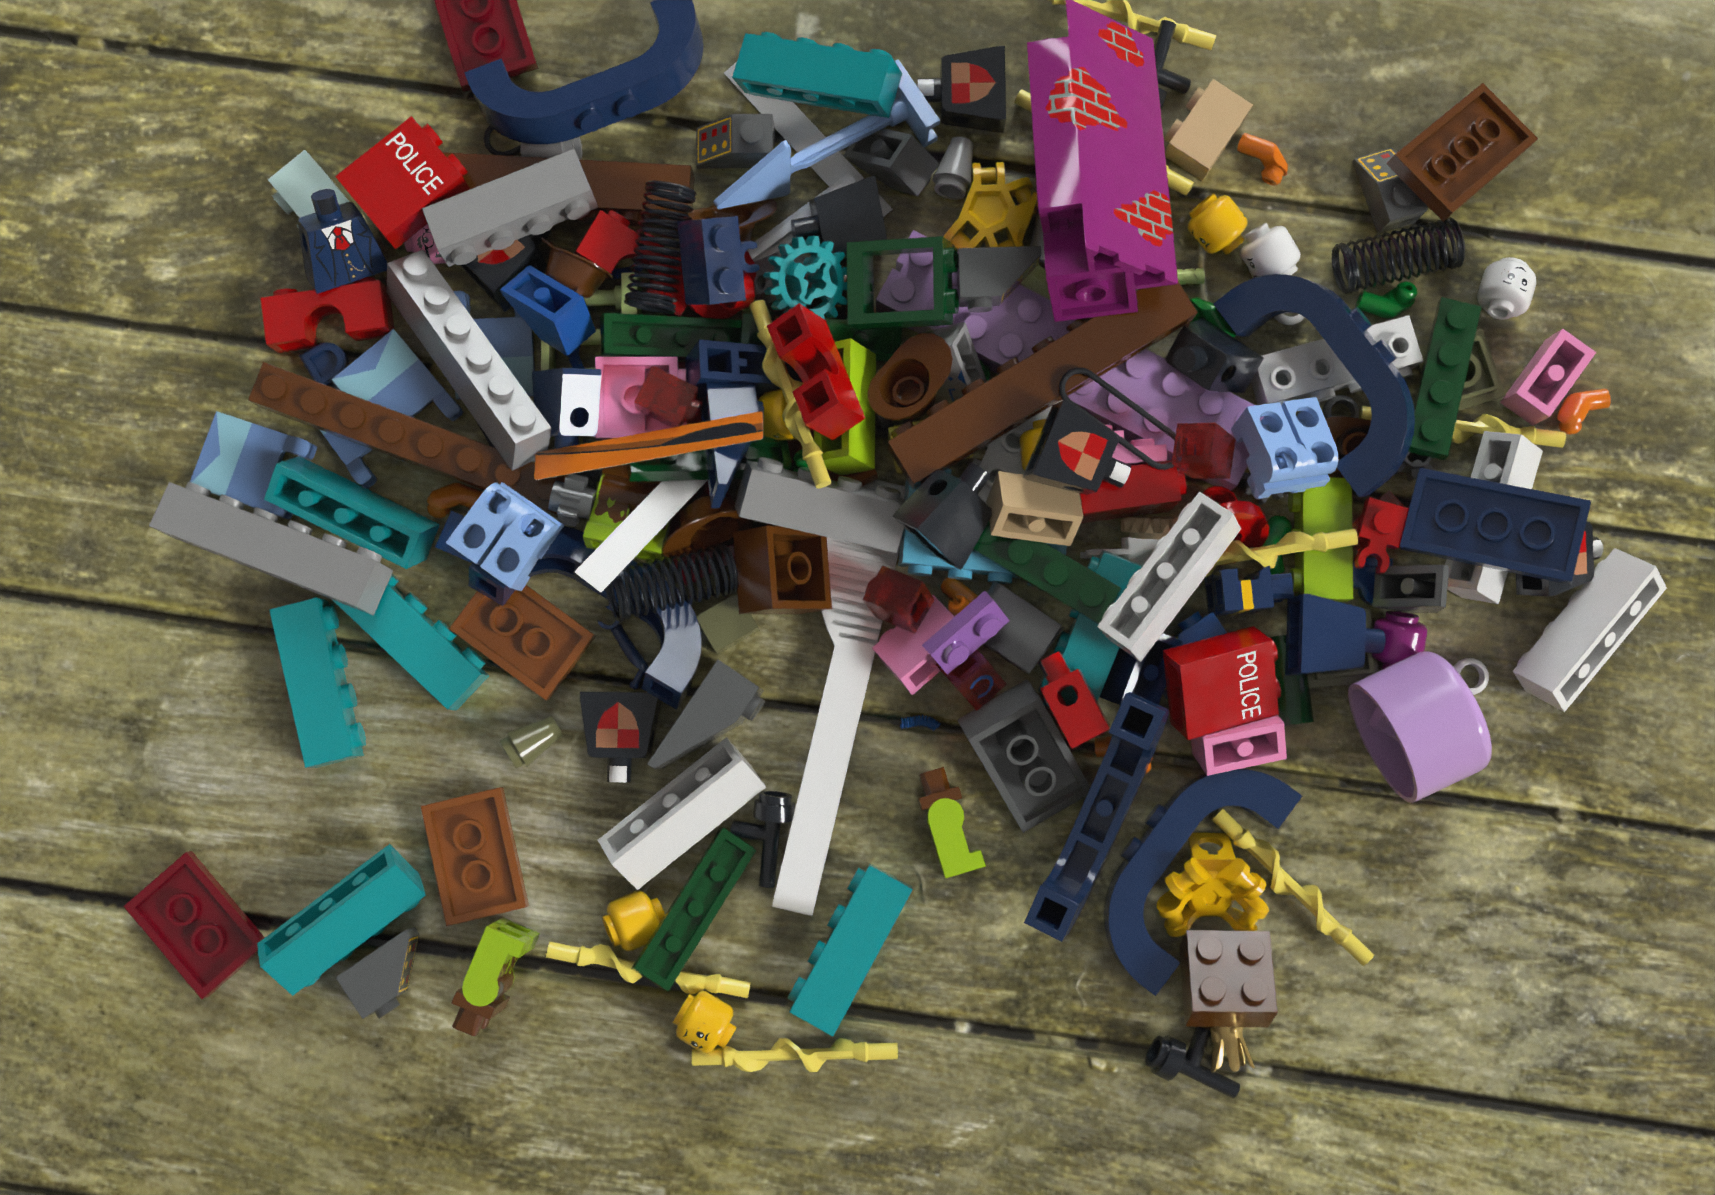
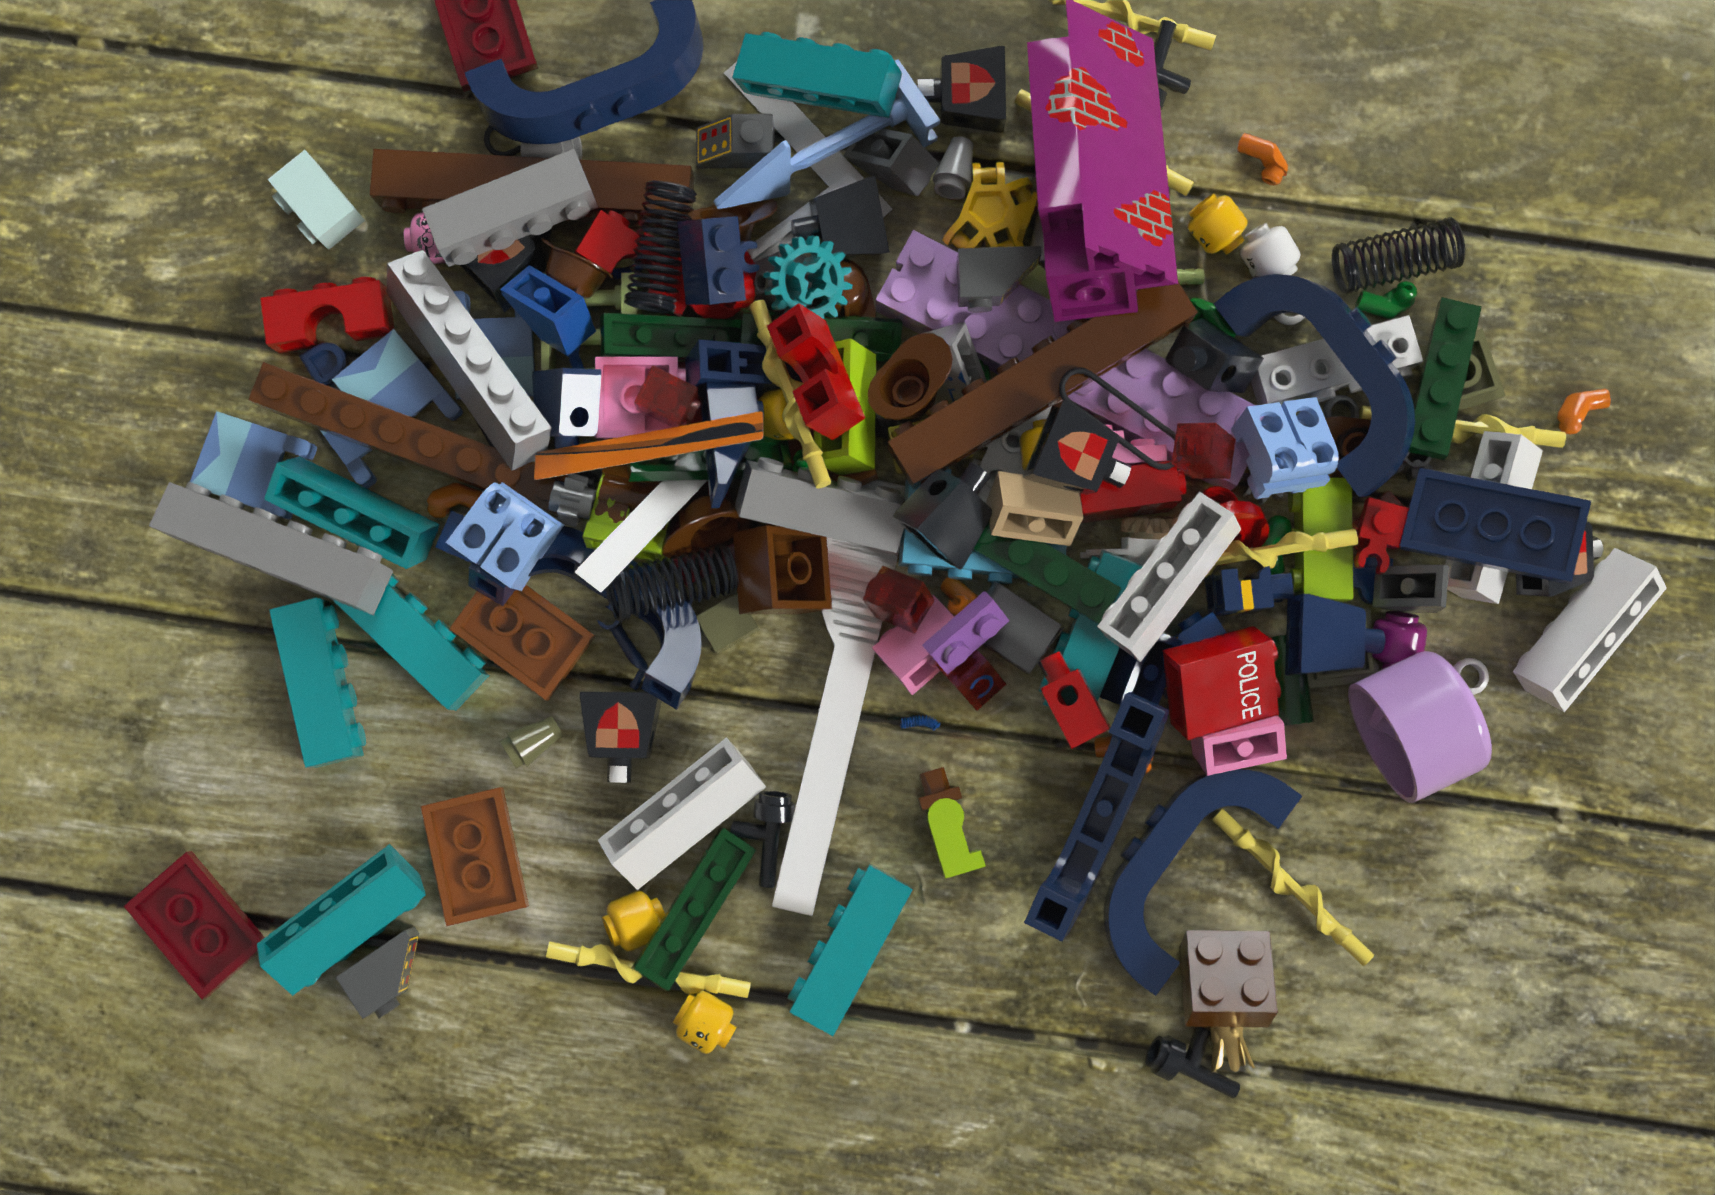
dark blue torso [298,189,387,294] -> none
red brick [335,116,470,249] -> none
lime hips [451,917,540,1037] -> none
dark grey slope [648,660,765,769] -> none
light yellow piece [692,1038,898,1072] -> none
dark green window [847,236,959,330] -> none
dark grey slope [957,679,1091,833] -> none
yellow piece [1157,833,1269,937] -> none
tan brick [1164,79,1253,181] -> none
dark grey slope [1352,148,1428,234] -> none
reddish brown plate [1387,83,1538,222] -> none
white head [1477,257,1536,320] -> none
bright pink brick [1500,329,1596,426] -> none

